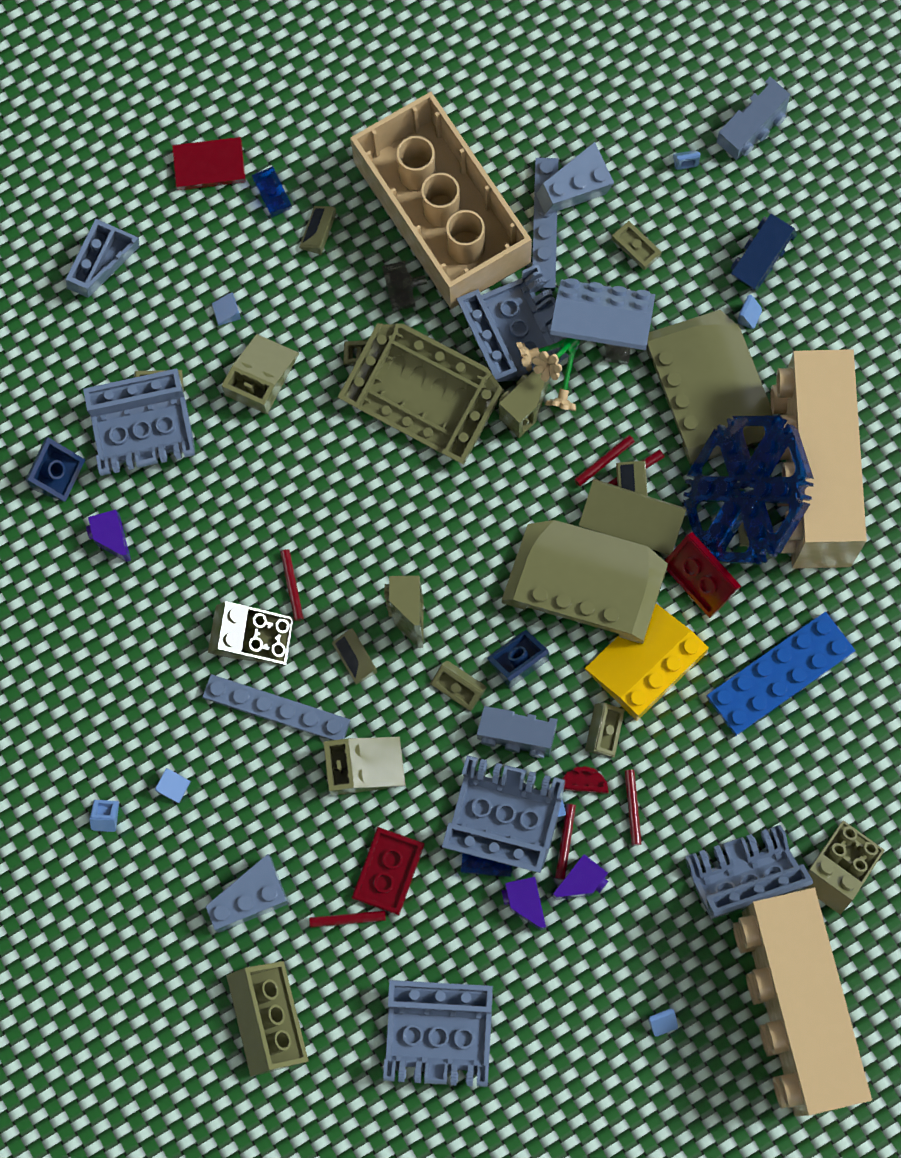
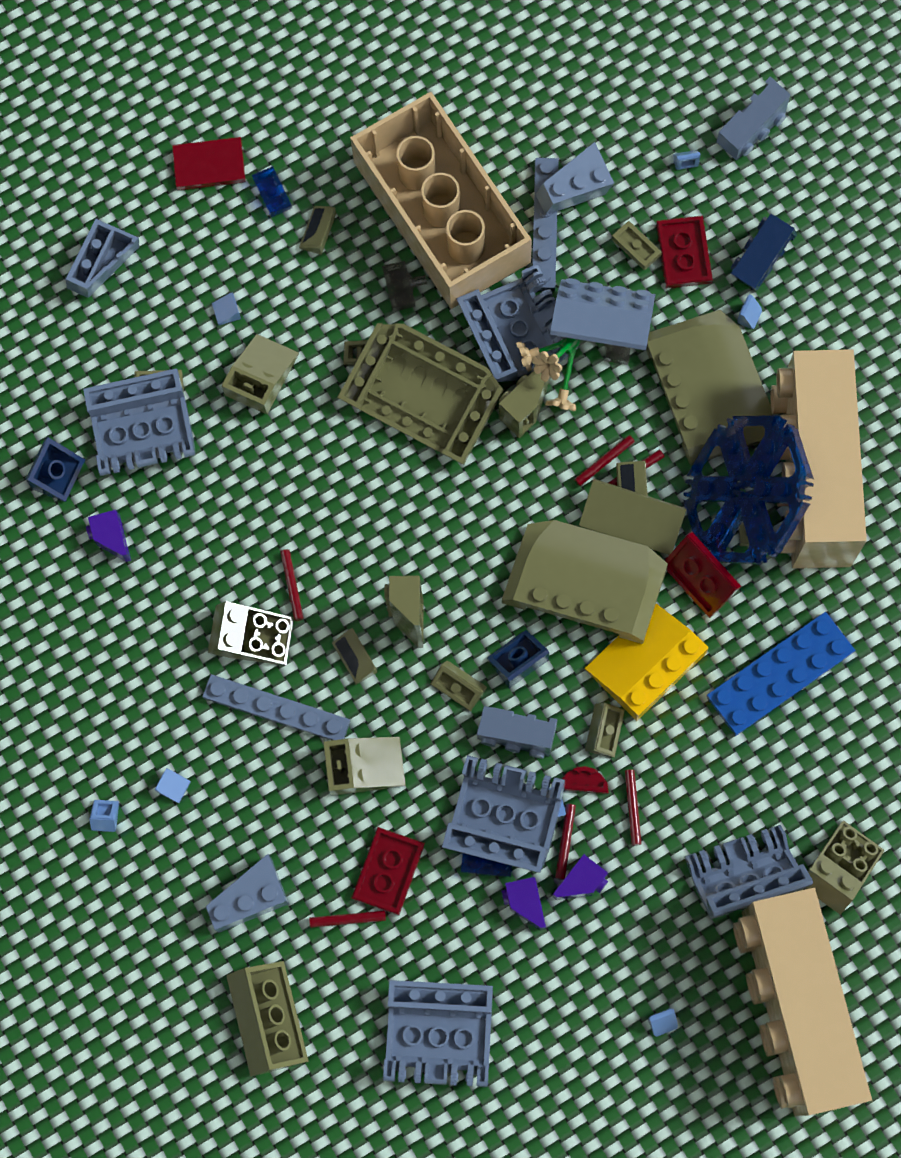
none -> dark red tile [656,215,713,289]

